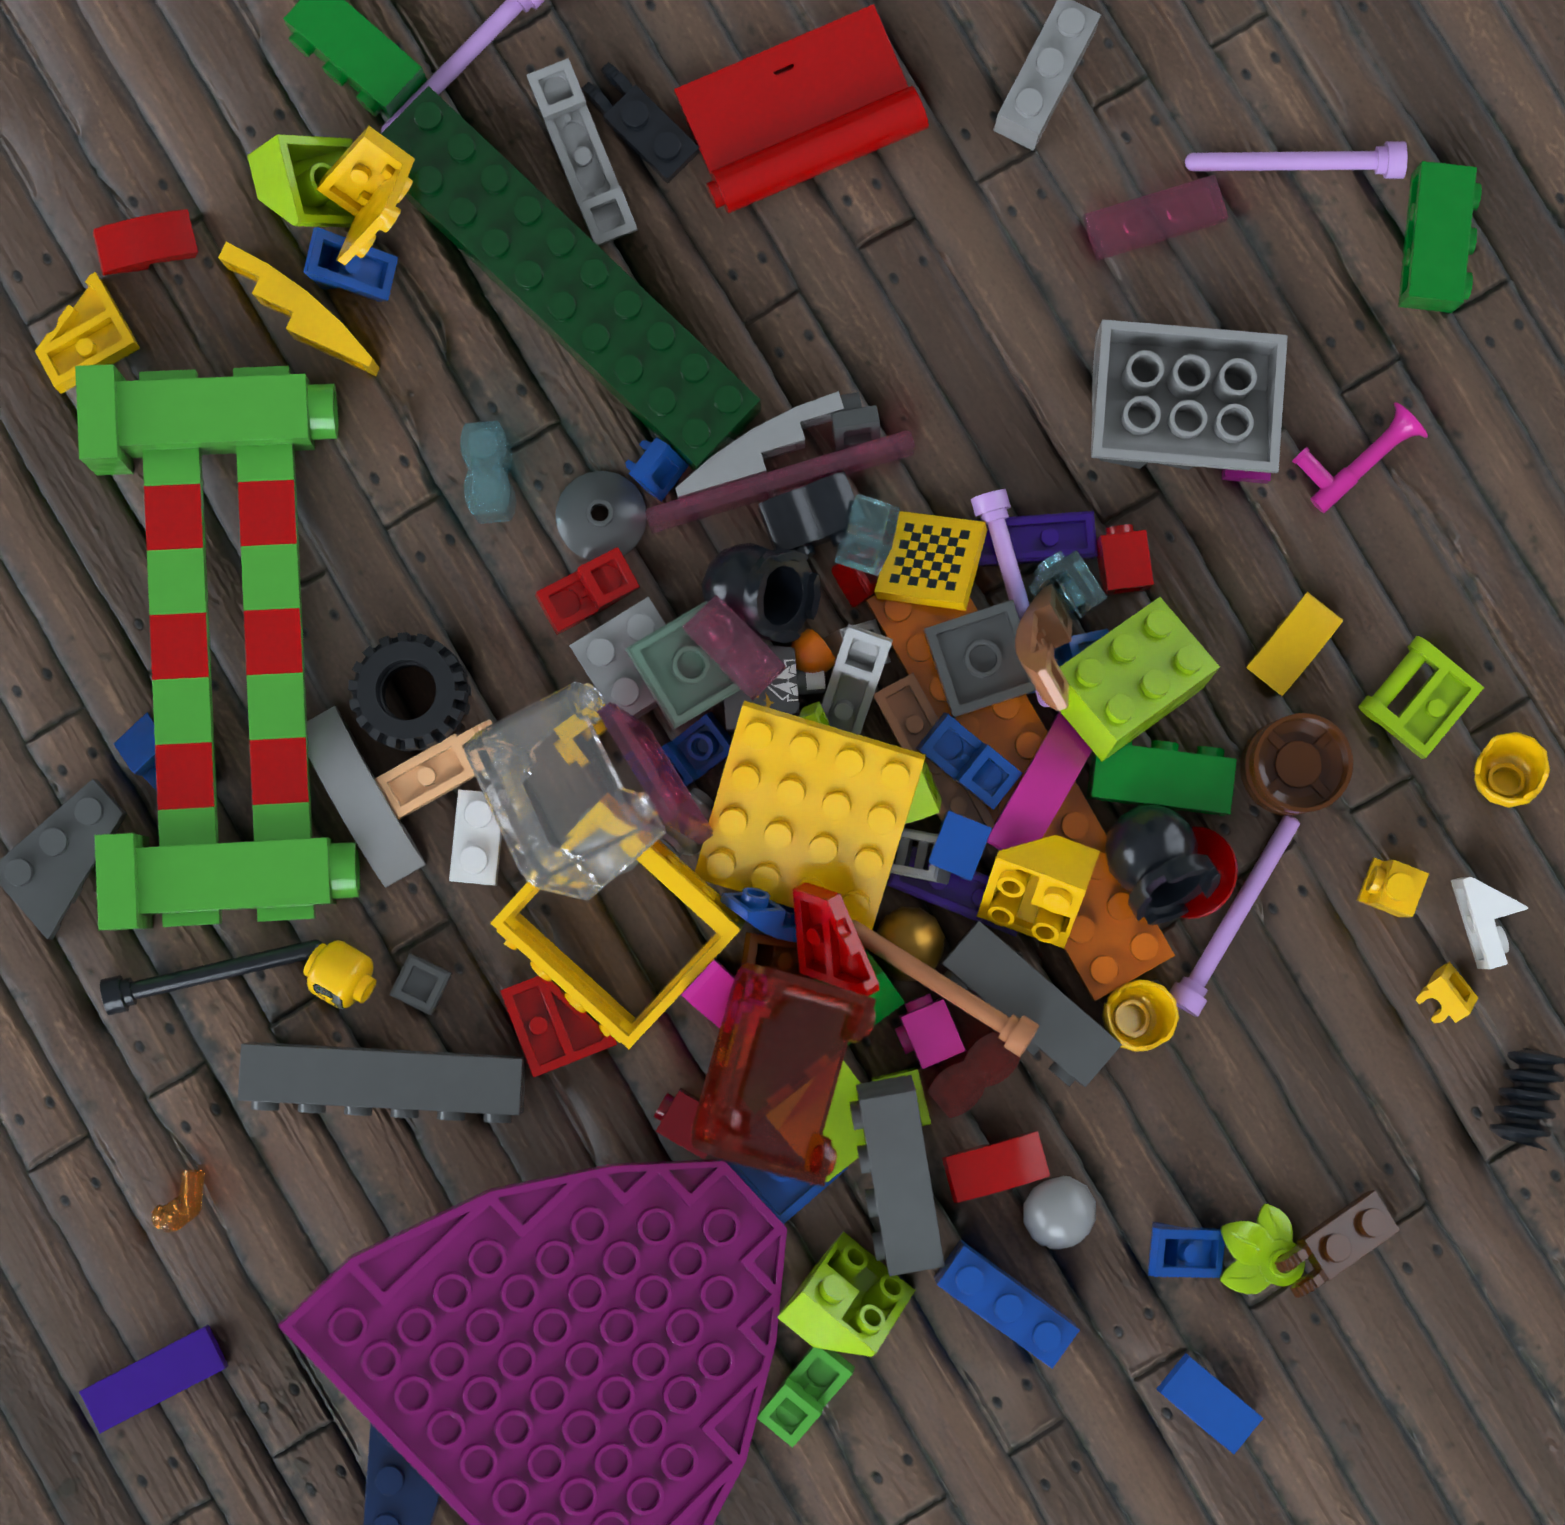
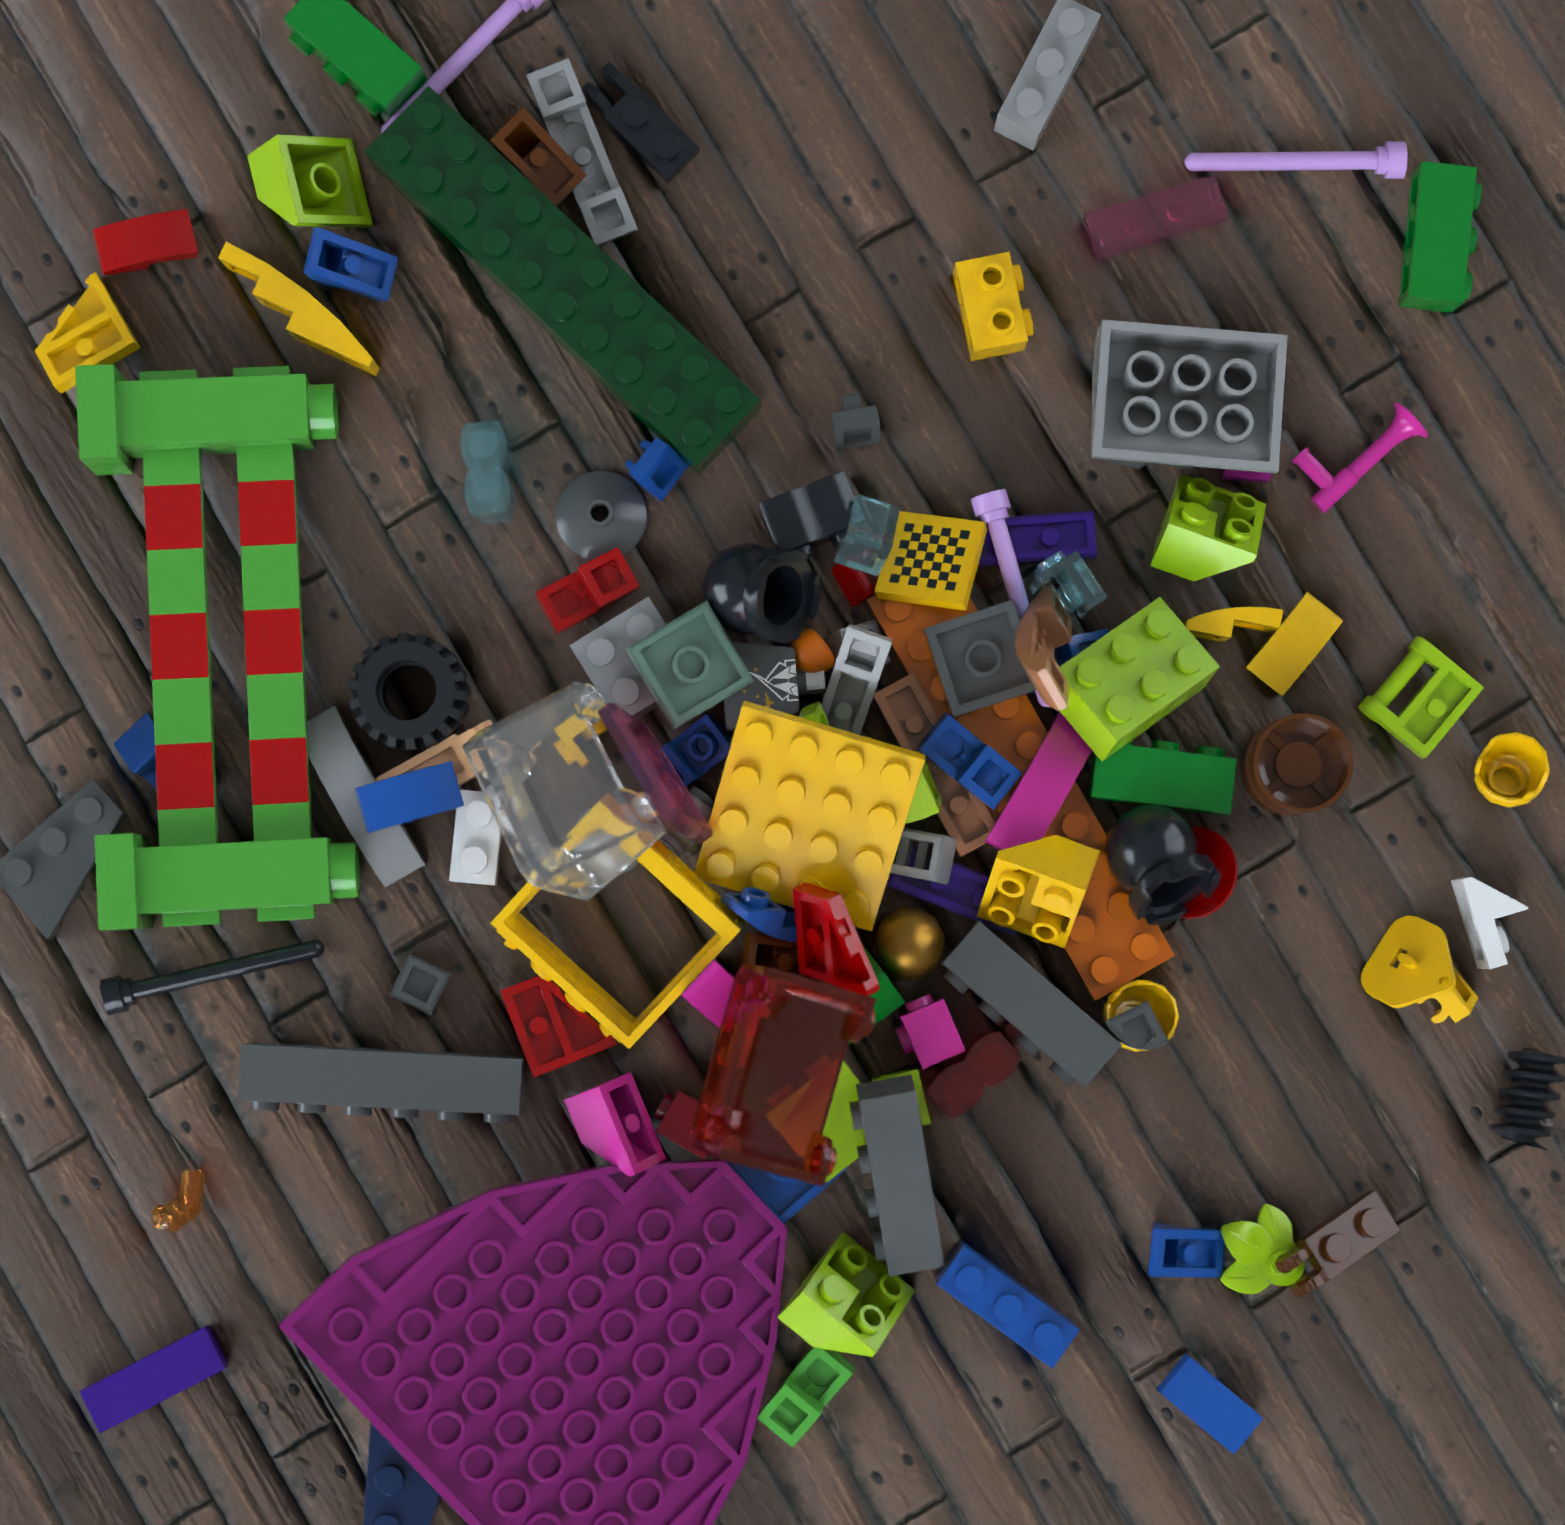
yellow head [304,940,376,1009] -> none
yellow bracket [316,126,415,266] -> none
clear pink tile [645,430,915,534] -> none
red door [674,4,929,214] -> none
light grey slope [675,391,844,504] -> none
clear pink slope [683,595,786,701] -> none
nougat piece [852,920,1040,1057] -> none
blue panel [929,811,992,881] -> none
red slope [942,1131,1050,1203] -> none
light grey hair [1023,1175,1096,1249] -> none
red brick [1096,524,1154,596] -> none
lavender piece [1169,815,1300,1017] -> none
yellow brick [1356,858,1429,917] -> none
none -> blue slope [355,761,464,833]
none -> reddish brown slope [489,107,587,206]
none -> dark pink slope [564,1072,667,1176]
none -> yellow brick [952,252,1034,361]
none -> dark grey tile [1104,1001,1170,1050]
none -> lime slope [1150,473,1266,582]
none -> yellow slope [1183,607,1283,643]
none -> yellow piece [1361,915,1456,1008]

